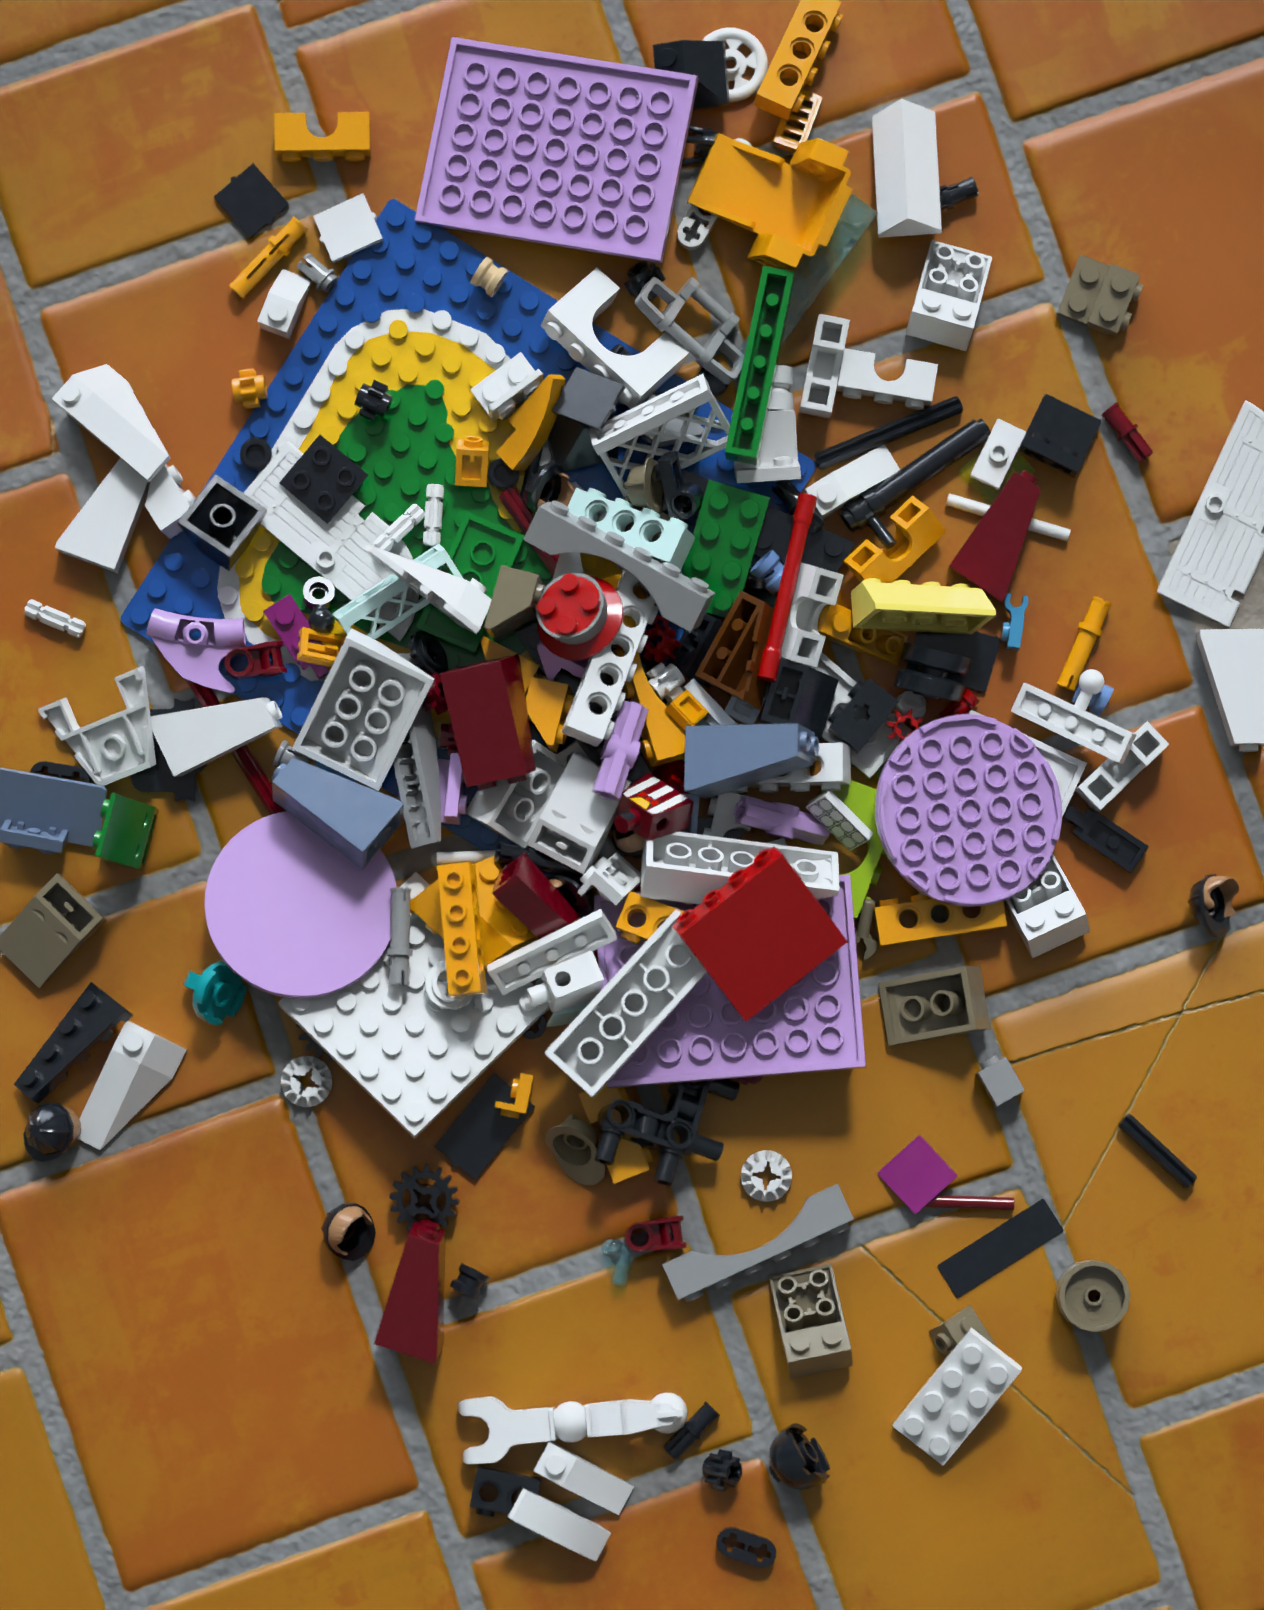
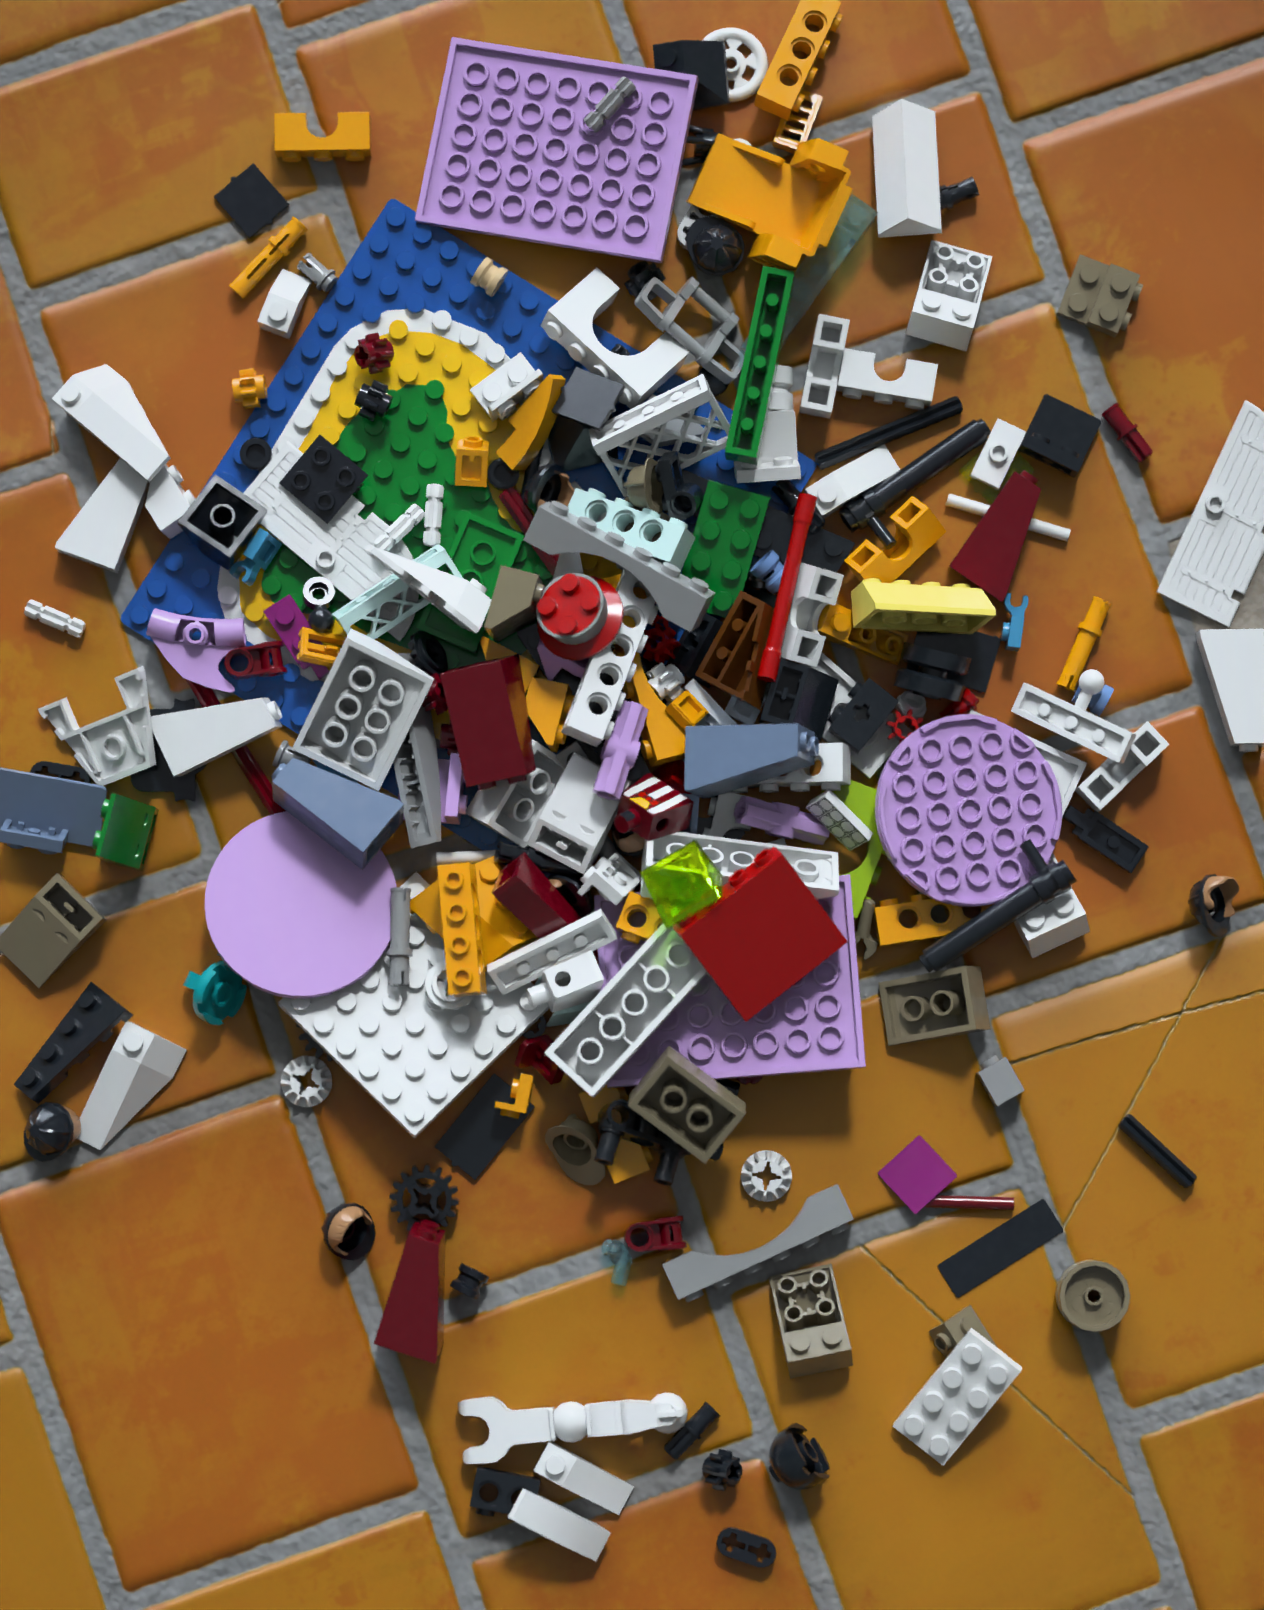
white piece [313,193,383,263] -> none
none -> dark azure plate [229,528,282,586]
none -> dark red gear [354,333,394,374]
none -> dark red bracket [514,1034,564,1085]
none -> light grey axle [584,76,636,132]
none -> dark tan brick [628,1046,746,1163]
none -> clear neon green slope [640,840,723,929]
none -> black piece [686,216,745,276]
none -> black cylinder [919,839,1077,973]

